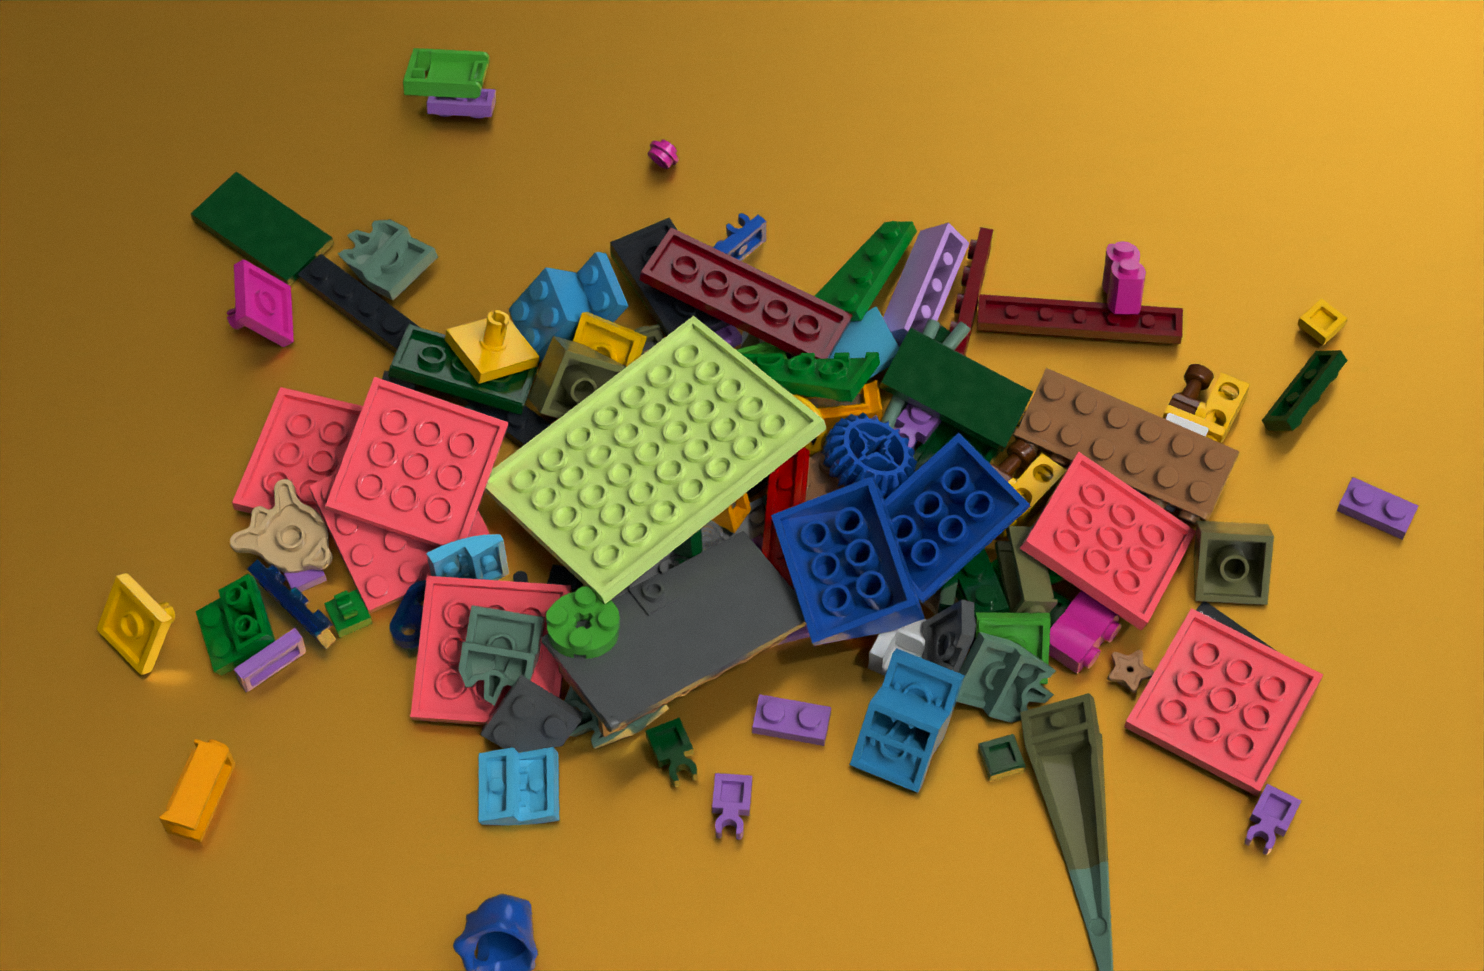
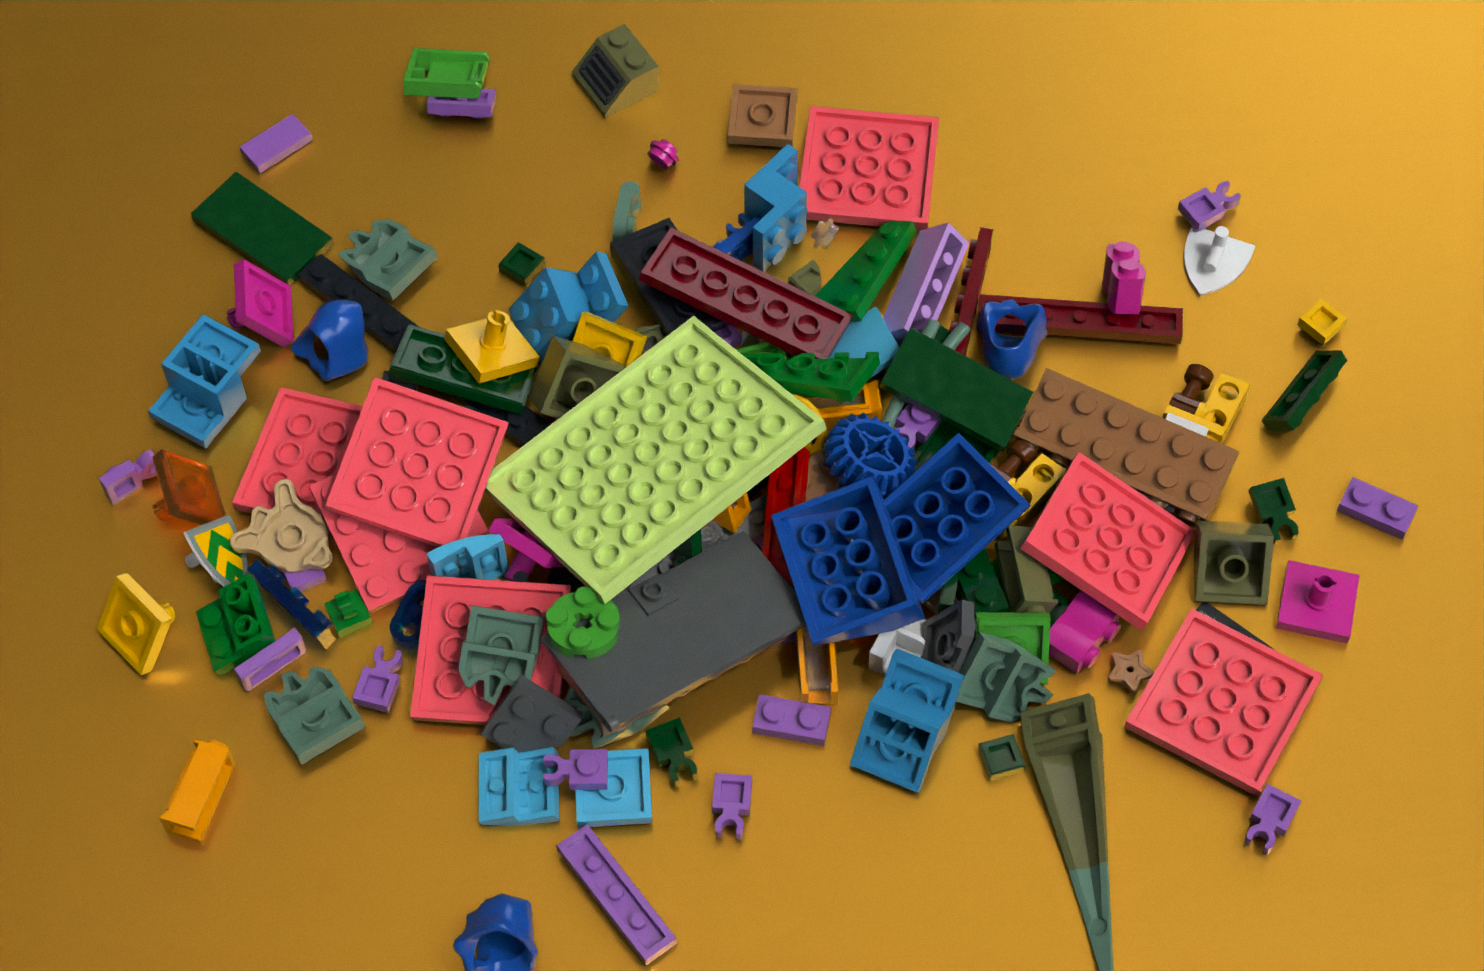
none -> medium lavender plate [99,450,162,505]
none -> dark azure bracket [148,314,261,449]
none -> clear orange tile [152,449,226,525]
none -> shield [183,514,248,587]
none -> medium lavender tile [239,114,313,174]
none -> sand green plate [263,666,366,765]
none -> blue piece [291,300,369,381]
none -> medium lavender plate [352,646,403,713]
none -> dark pink tile [488,518,565,581]
none -> dark green tile [498,242,546,287]
none -> medium lavender plate [543,749,608,790]
none -> medium lavender plate [556,824,677,965]
none -> olive slope [572,24,660,118]
none -> medium azure plate [576,749,652,828]
none -> sand green plate [612,181,641,241]
none -> medium nougat plate [728,84,797,147]
none -> dark azure bracket [744,144,807,272]
none -> olive tile [788,260,821,296]
none -> window [796,625,839,705]
none -> coral plate [799,106,939,230]
none -> clear plate [811,218,840,250]
none -> blue piece [976,299,1048,380]
none -> medium lavender plate [1178,181,1241,232]
none -> white shield [1184,226,1256,296]
none -> dark green plate [1248,478,1299,544]
none -> dark pink tile [1276,560,1360,644]

